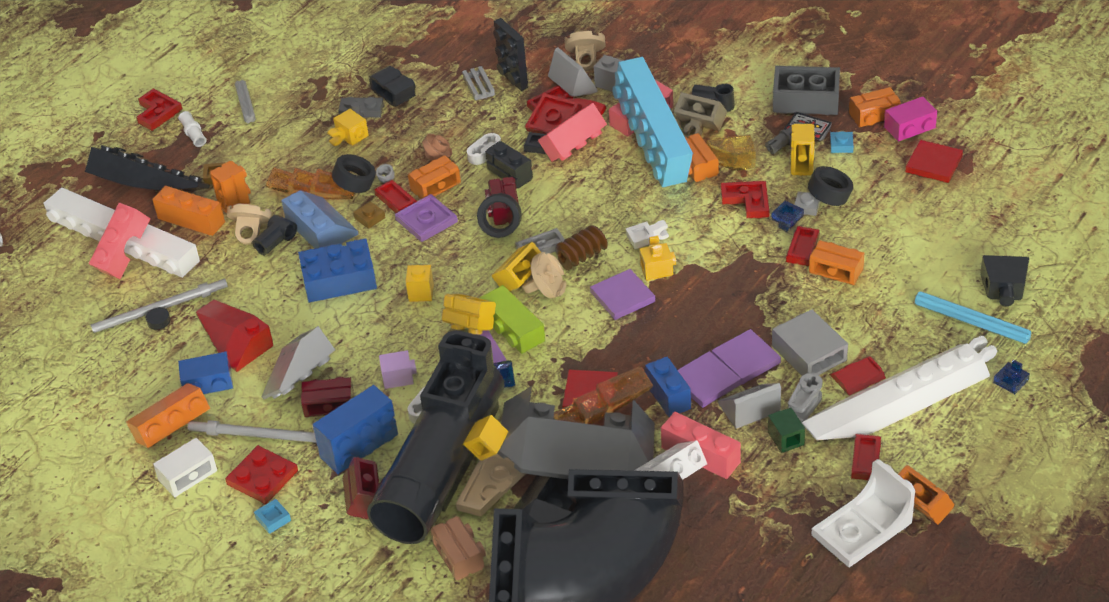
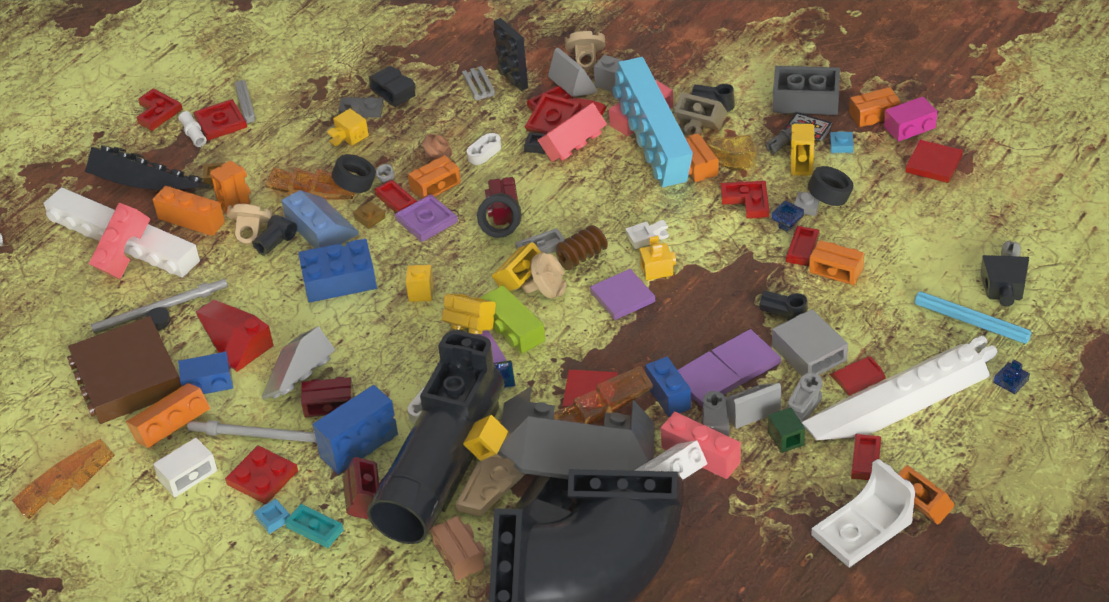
lavender brick [379,350,417,389] -> none
black brick [485,141,533,189] -> none
none -> clear orange slope [12,439,115,519]
none -> reddish brown brick [67,316,182,424]
none -> red tile [193,99,247,141]
none -> teal plate [285,504,344,548]
none -> dark grey piece [702,391,729,437]
none -> black piece [759,291,808,321]
none -> light grey hinge [1001,240,1021,256]

